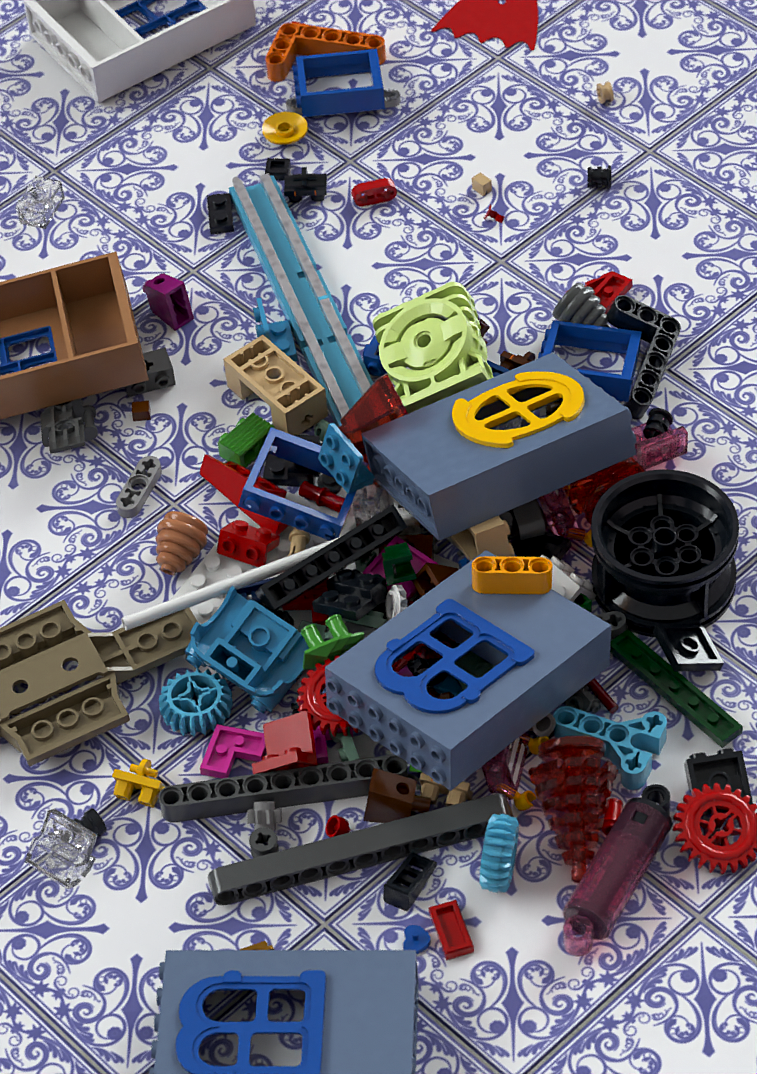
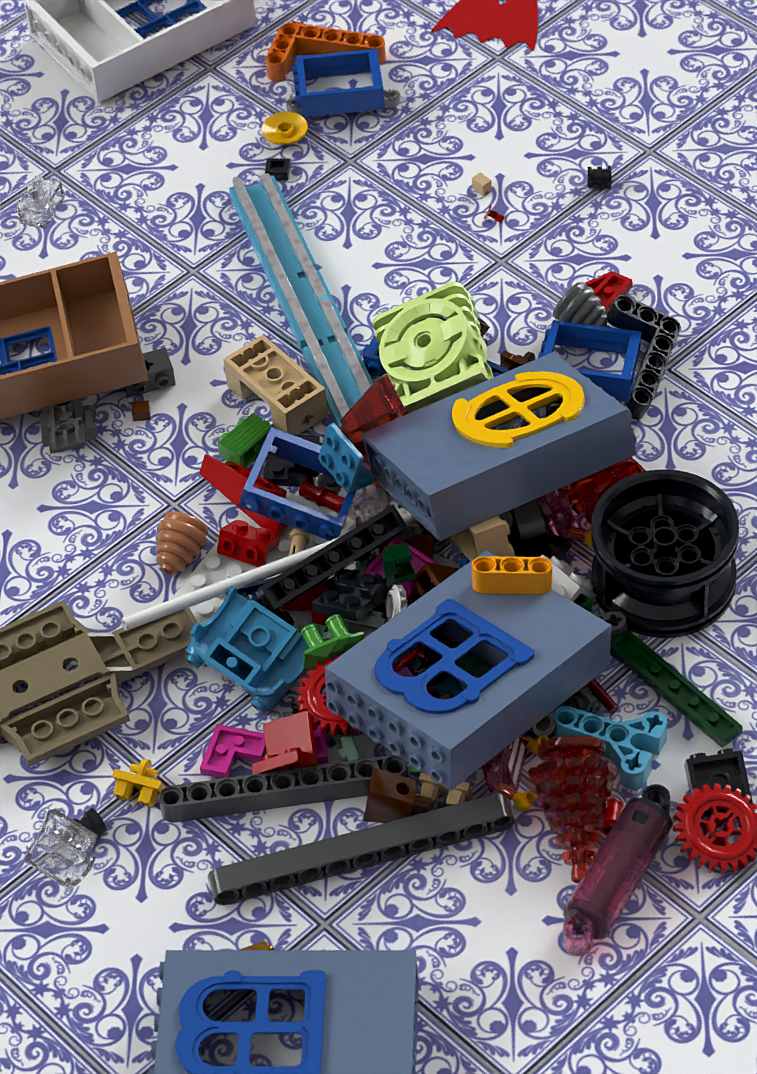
light grey beam [116,456,162,518] -> none
magenta torso [142,273,194,331] -> none
medium azure gear [159,668,233,737] -> none
black plate [207,193,234,234] -> none
light grey gear [247,801,282,831] -> none
dark grey wheel [249,827,279,858] -> none
dark azure bracket [253,298,298,362] -> none
black hips [284,167,327,203] -> none
sand green hinge [314,419,330,442] -> none
red hinge [326,815,350,837] -> none
red beam [351,178,397,207] -> none
black slope [383,852,437,911] -> none
blue piece [403,925,431,954] -> none
red tile [428,900,474,960] -> none
medium azure gear [479,814,519,893] -> none
tan bush [596,81,614,104] -> none
clear pink bracket [632,418,688,471] -> none
black bush [643,408,673,443] -> none
black plate [653,624,724,671] -> none

